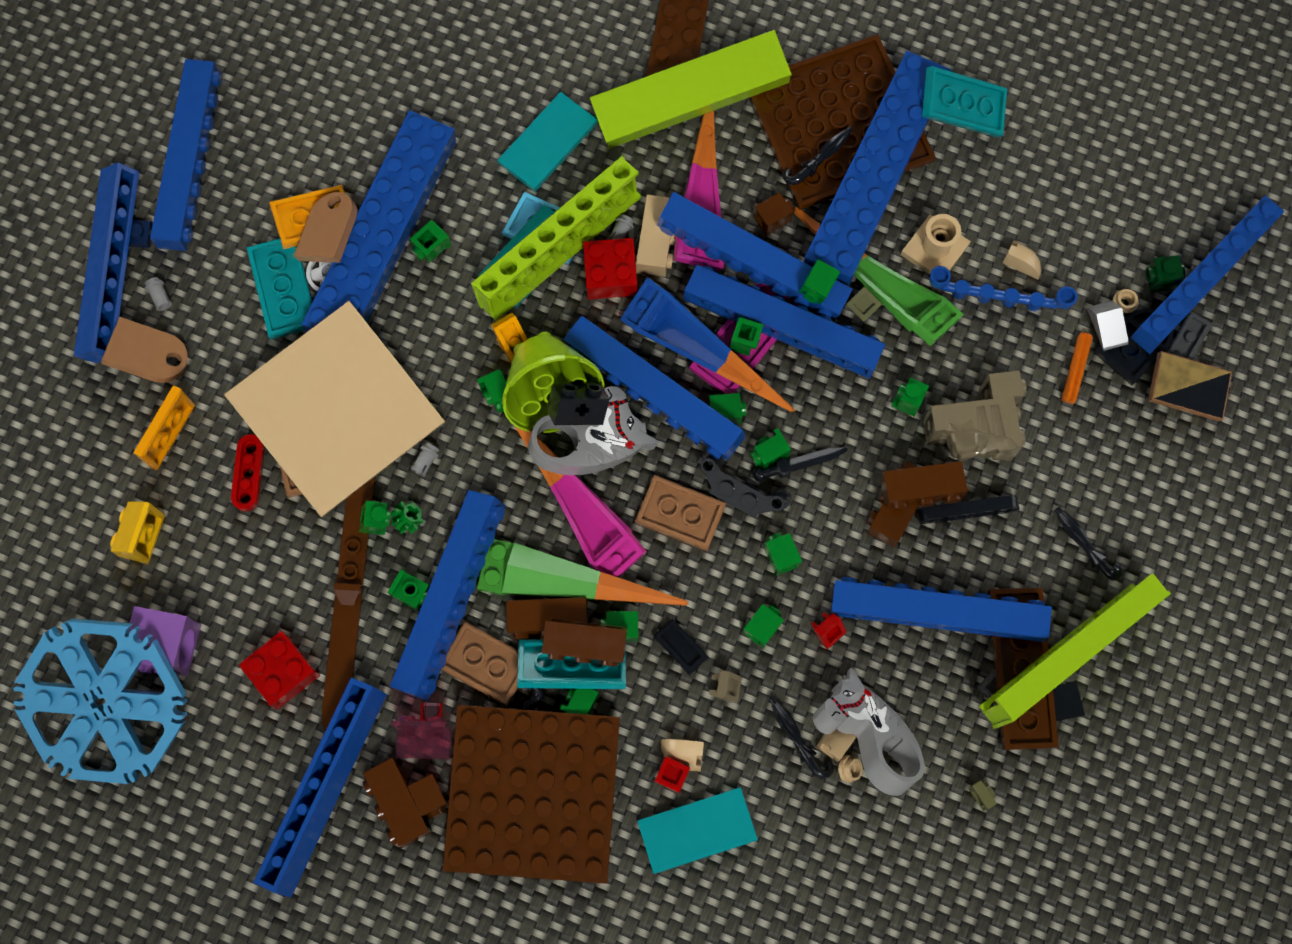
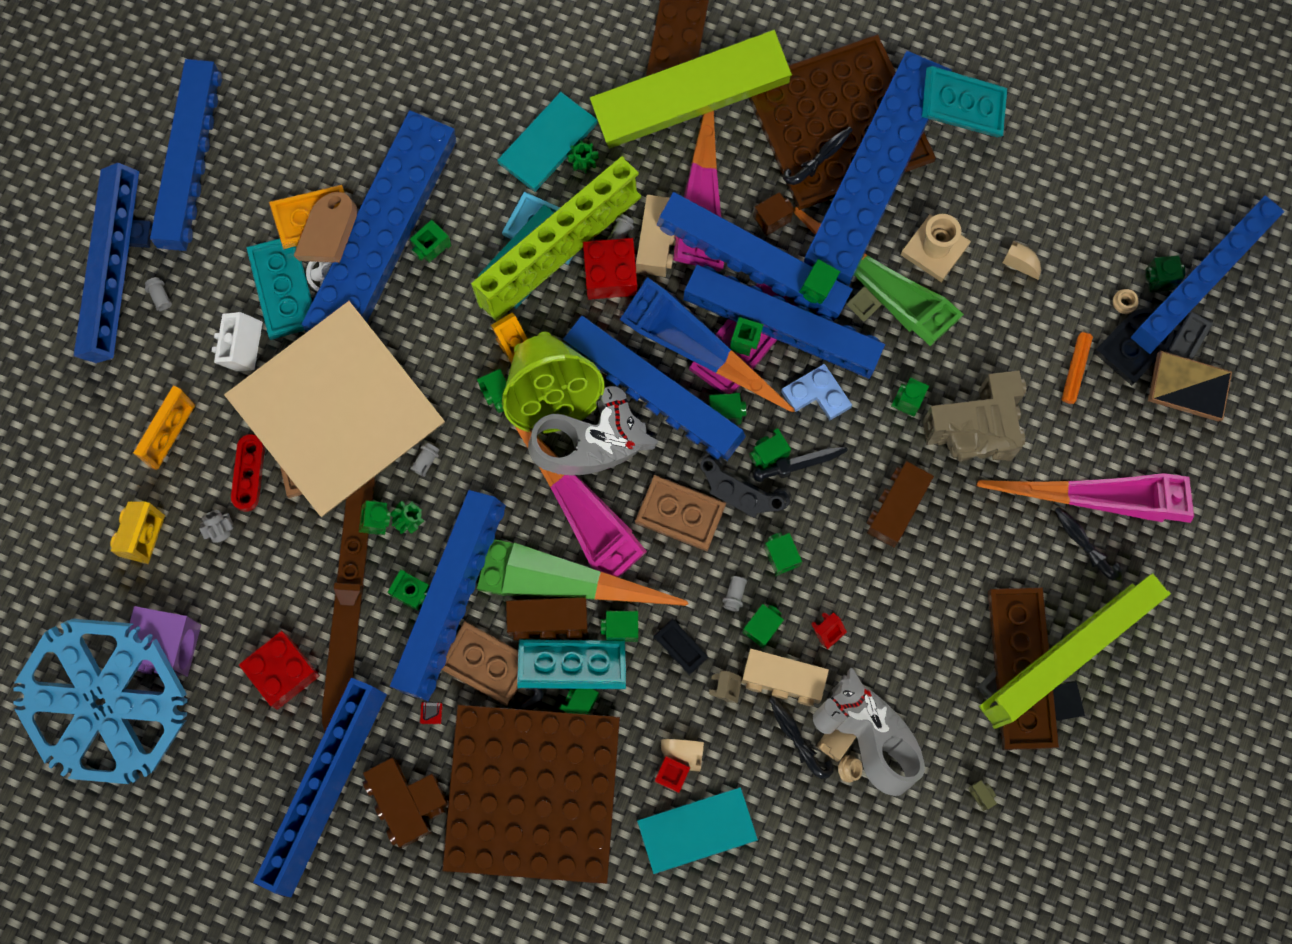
medium nougat tile [101,317,188,383] -> none
clear pink bracket [391,716,453,760] -> none
reddish brown brick [542,618,628,666] -> none
black brick [547,383,610,425] -> none
blue brick [831,577,1052,643] -> none
reddish brown brick [880,461,968,511] -> none
black beam [917,495,1020,524] -> none
blue bar [929,266,1078,312] -> none
slope [1087,301,1129,351] -> none
none -> light grey gear [199,510,233,543]
none -> white brick [212,312,263,371]
none -> green gear [568,140,599,173]
none -> light grey pin [722,576,747,611]
none -> tan brick [741,648,829,706]
none -> light blue plate [781,364,852,420]
none -> dark pink plate [977,473,1194,523]

